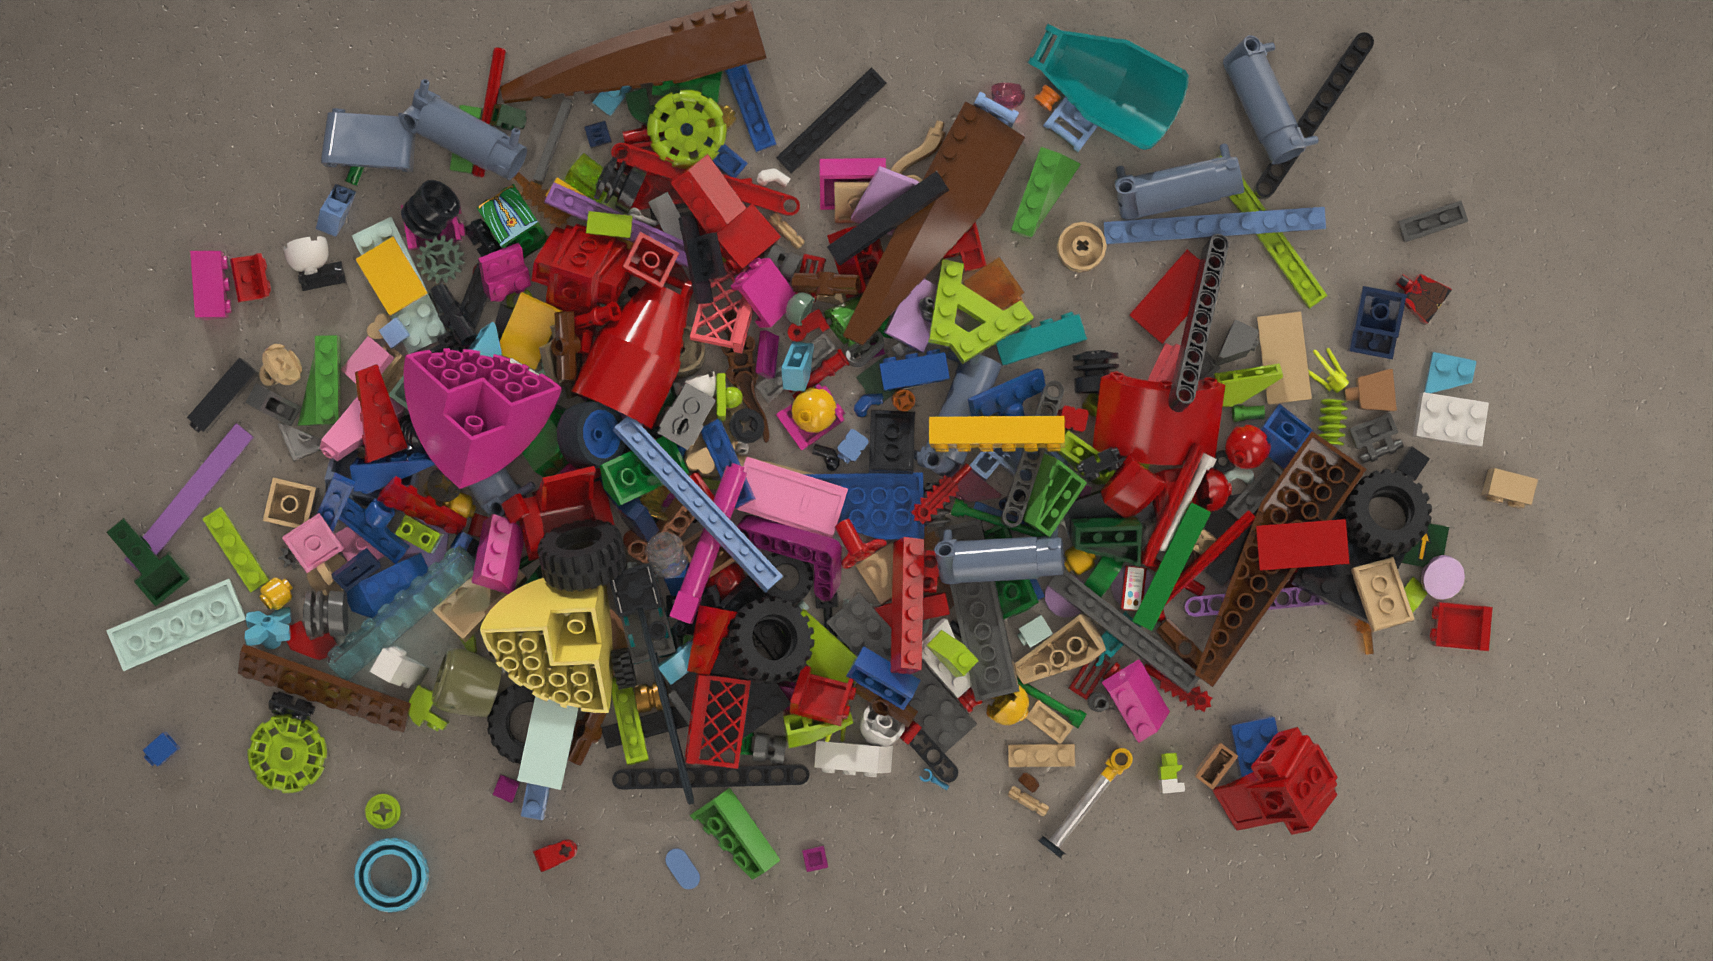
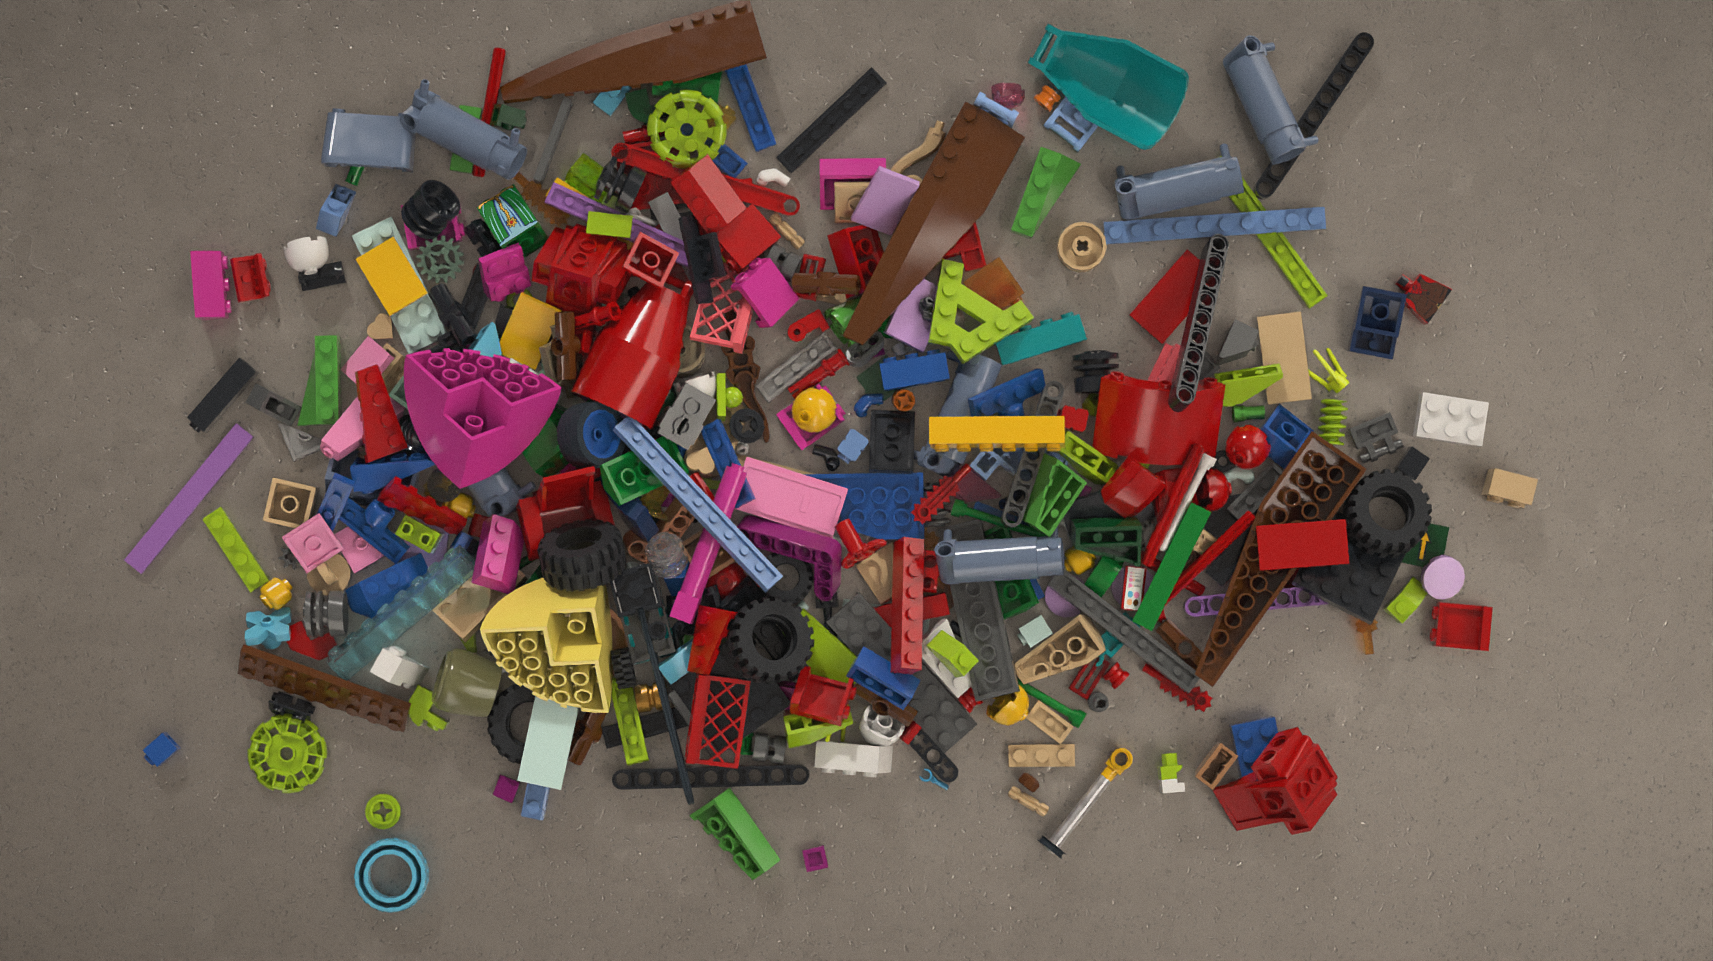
dark green plate [106,518,190,607] -> none
light aqua plate [106,579,246,671] -> none
tan tile [259,344,302,386] -> none
dark blue tile [331,548,381,592] -> none
light blue tile [379,317,410,349] -> none
red tile [501,493,530,524] -> none
red piece [533,839,578,872] -> none
dark blue tile [584,121,612,149] -> none
medium blue tile [665,848,700,889] -> none
magenta tile [756,330,779,379] -> none
medium azure slope [781,342,814,391] -> none
sand green hair [786,292,815,326] -> none
black tile [827,171,949,266] -> none
black hinge [1076,447,1124,482] -> none
dark pink slope [1102,659,1170,743] -> none
medium nougat torso [1344,369,1397,412] -> none
tan tile [1351,557,1415,633] -> none
dark grey plate [1398,200,1468,243] -> none
medium azure wing [1424,352,1476,393] -> none

